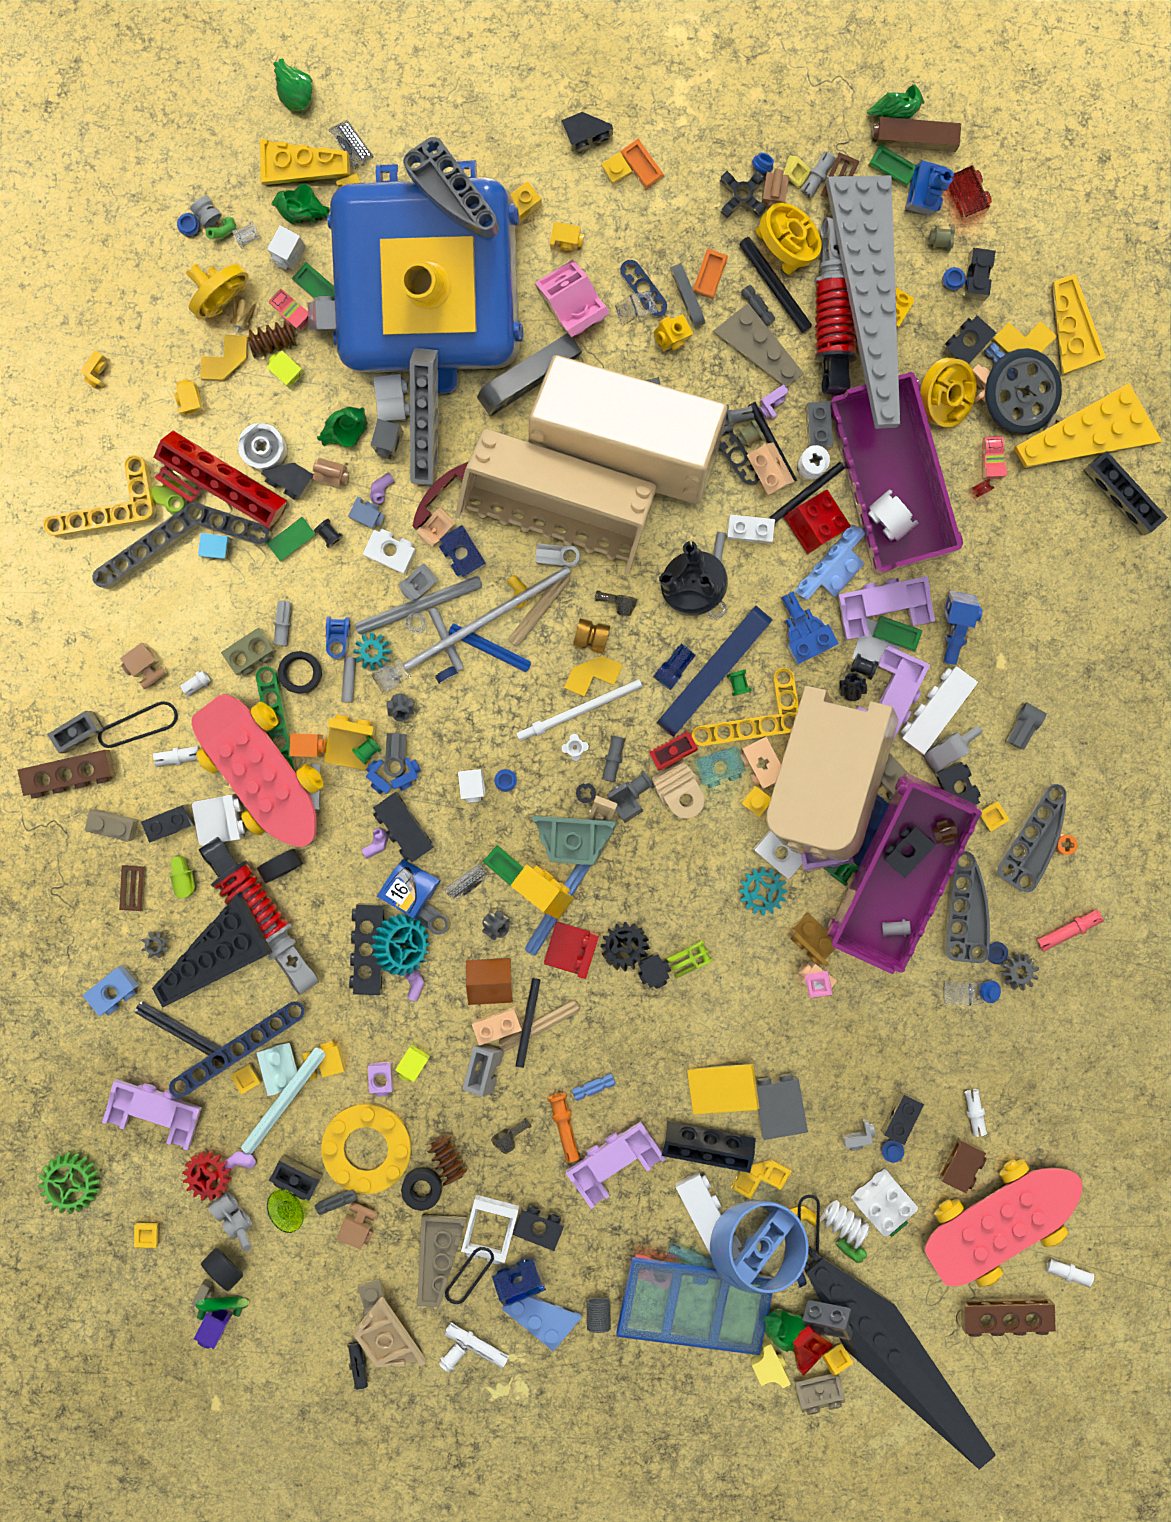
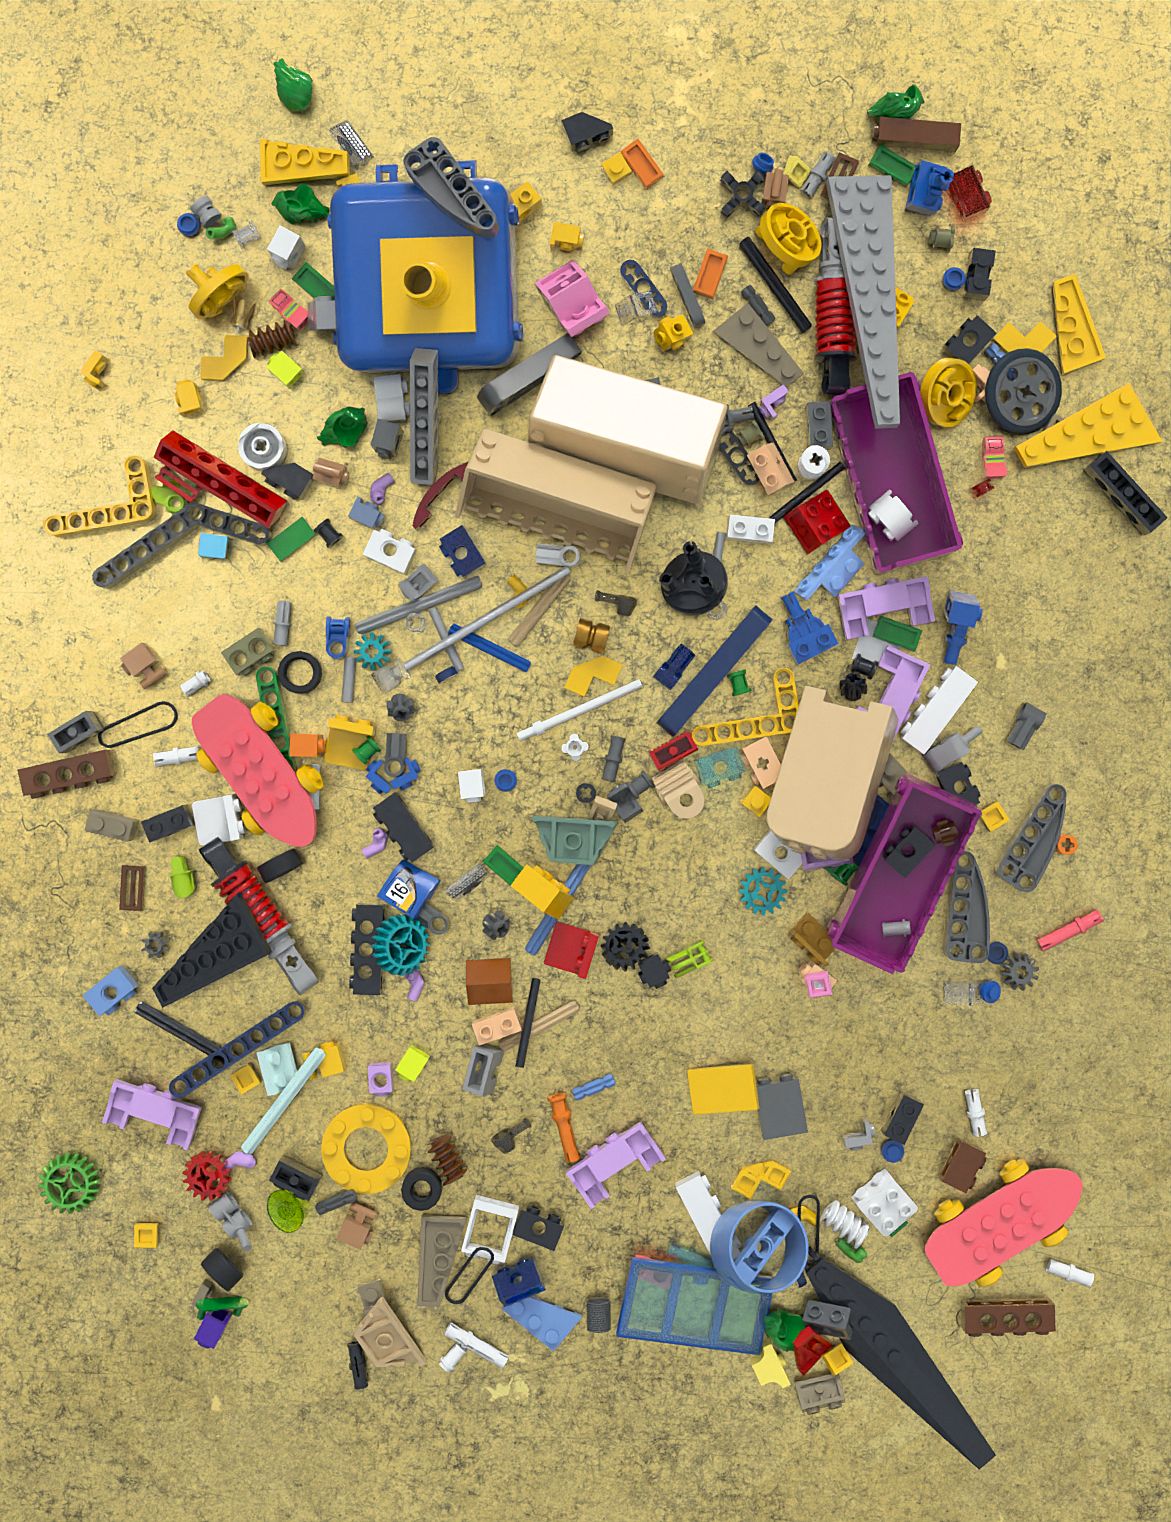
light nougat bracket [416,508,456,546] -> none
black brick [662,1121,756,1173] -> none

